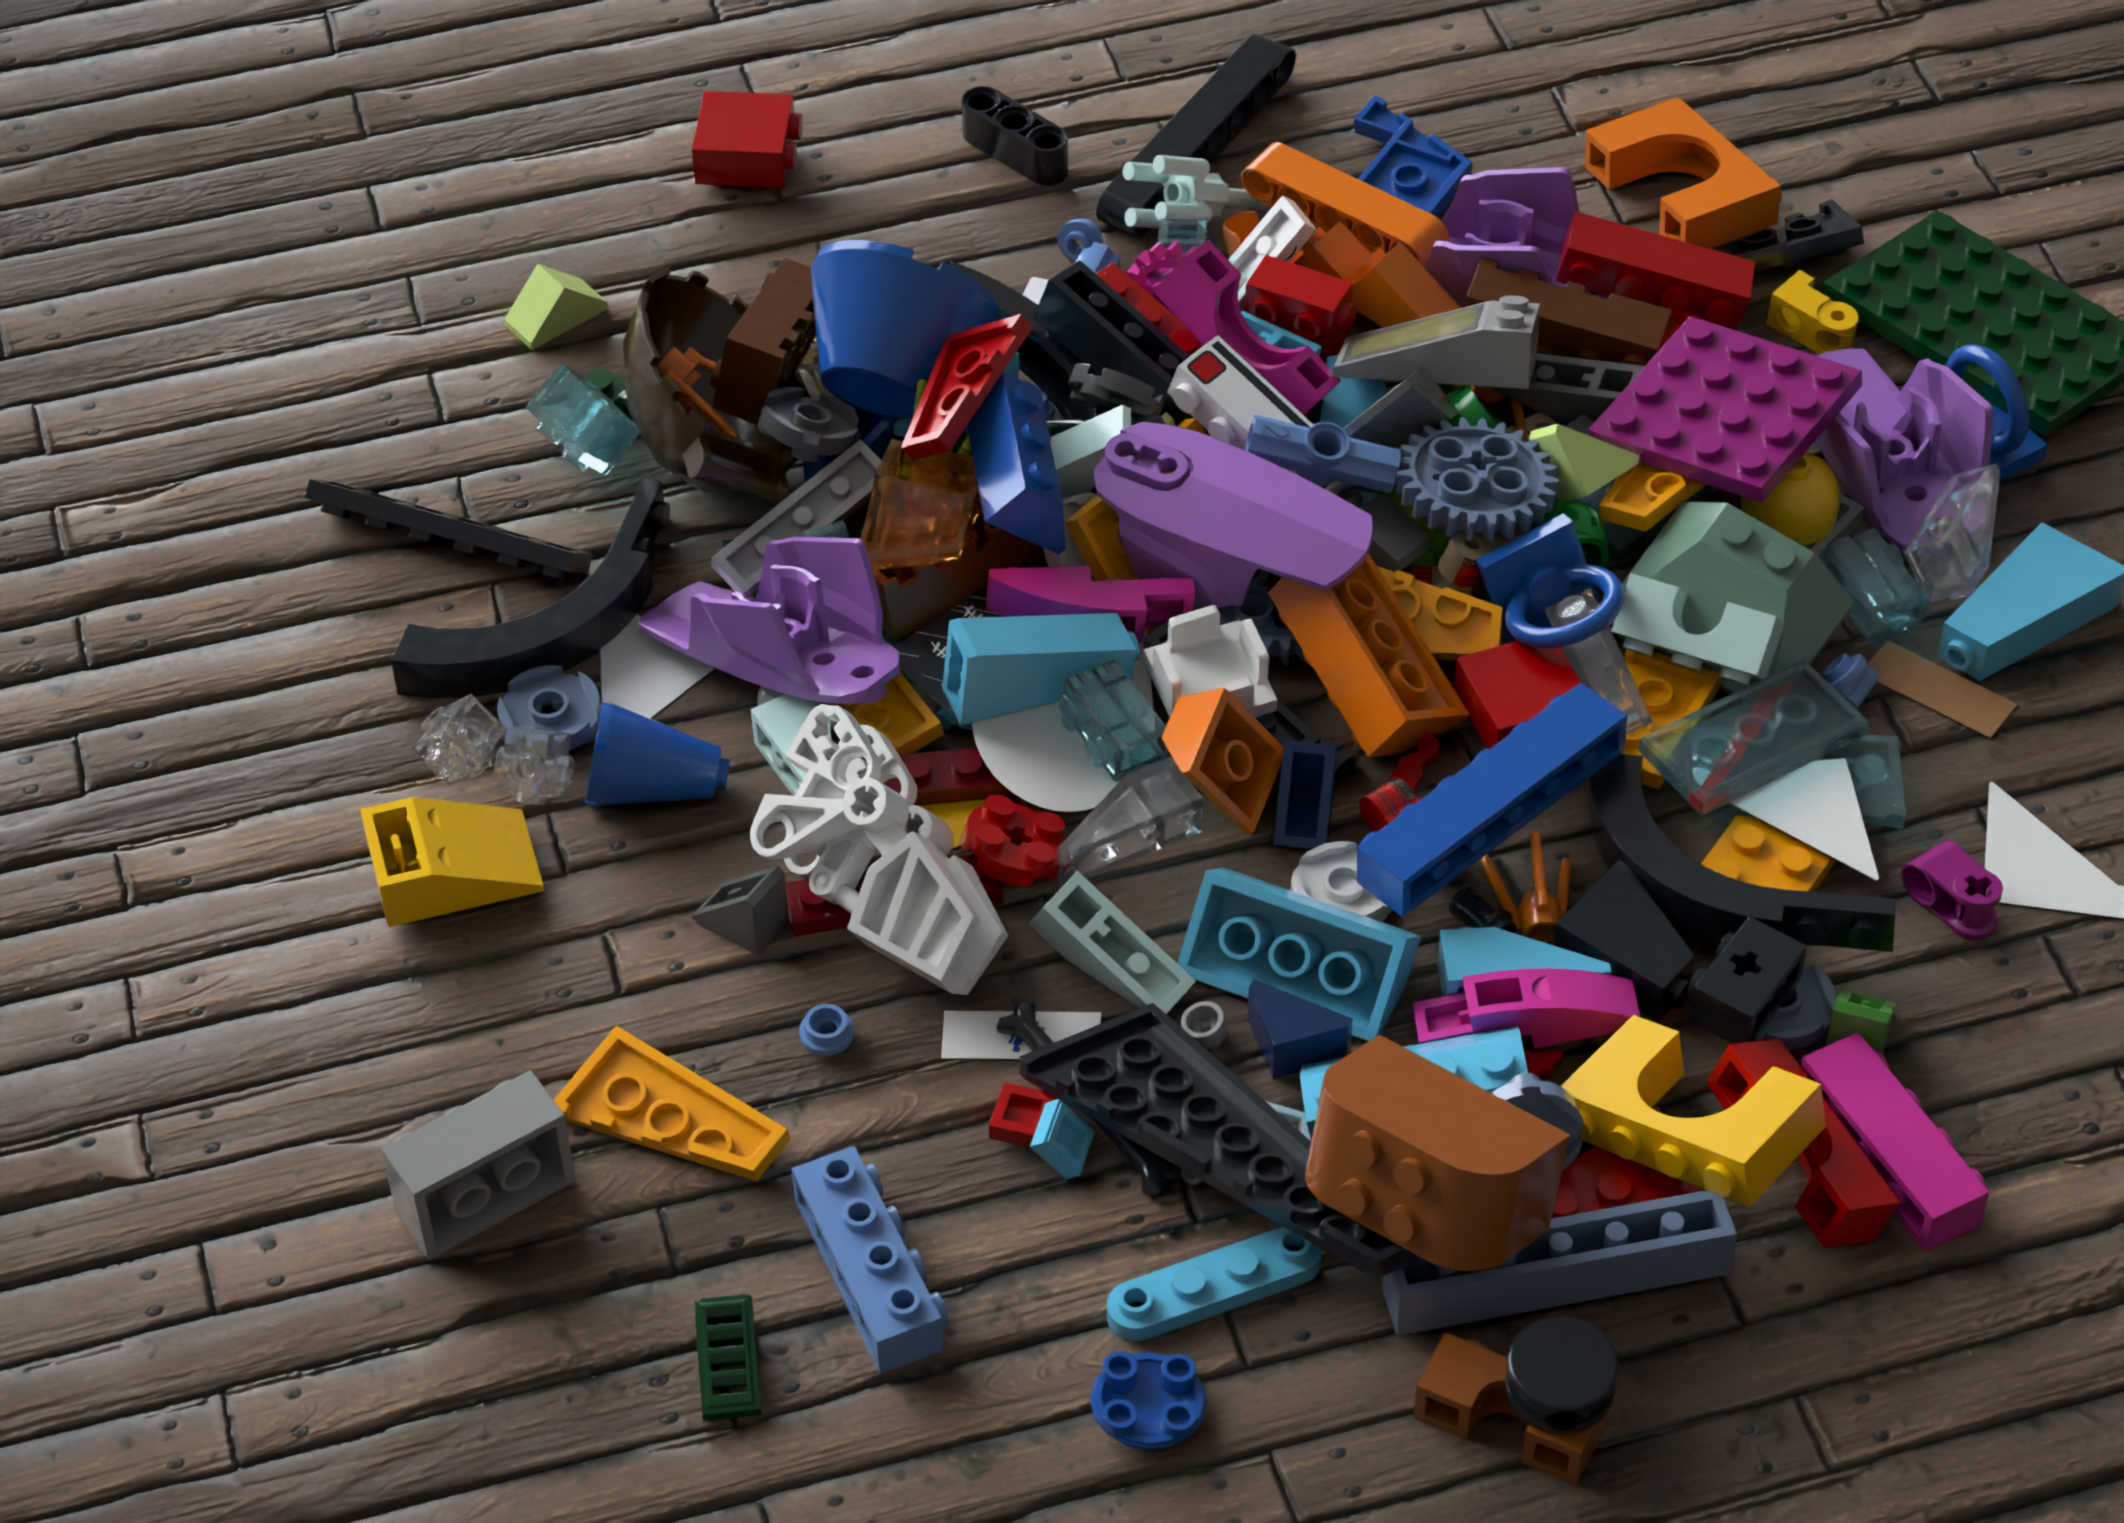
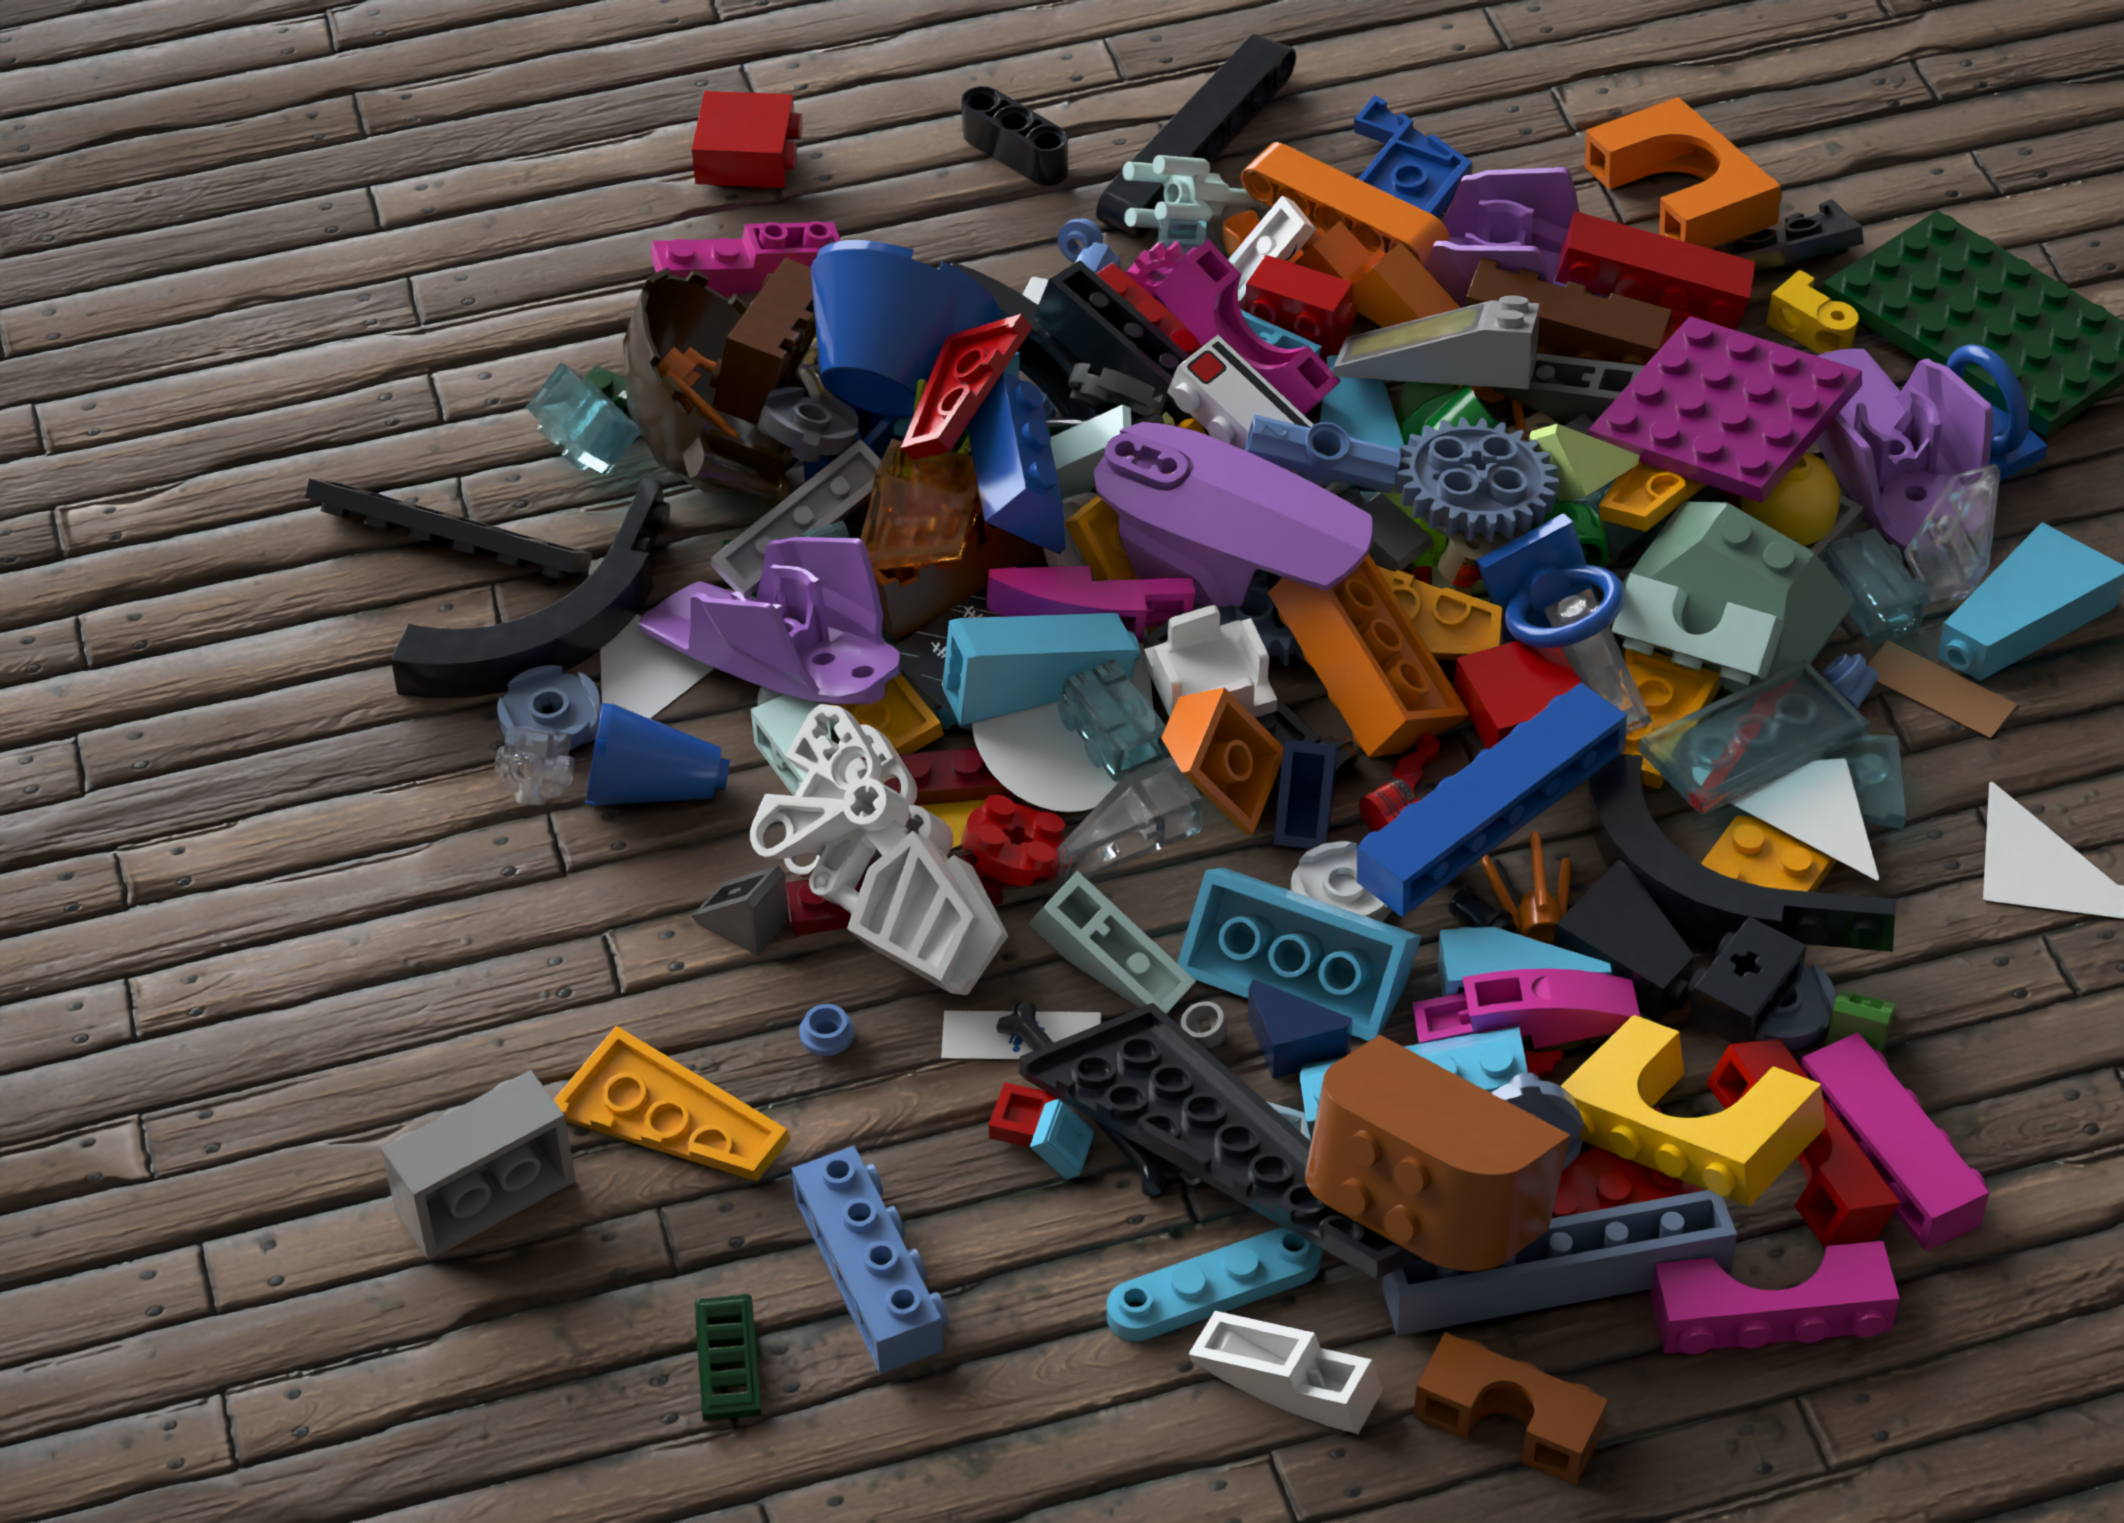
yellow slope [360,797,544,928] -> none
clear brick [412,694,507,784] -> none
yellowish green slope [504,264,608,350] -> none
blue dish [1090,1351,1207,1450] -> none
flat silver slope [1343,366,1459,449] -> none
black head [1505,1316,1618,1434] -> none
magenta piece [1901,840,2003,940] -> none
none -> dark pink slope [650,221,841,297]
none -> white slope [1189,1311,1383,1434]
none -> dark pink arch [1650,1241,1900,1354]

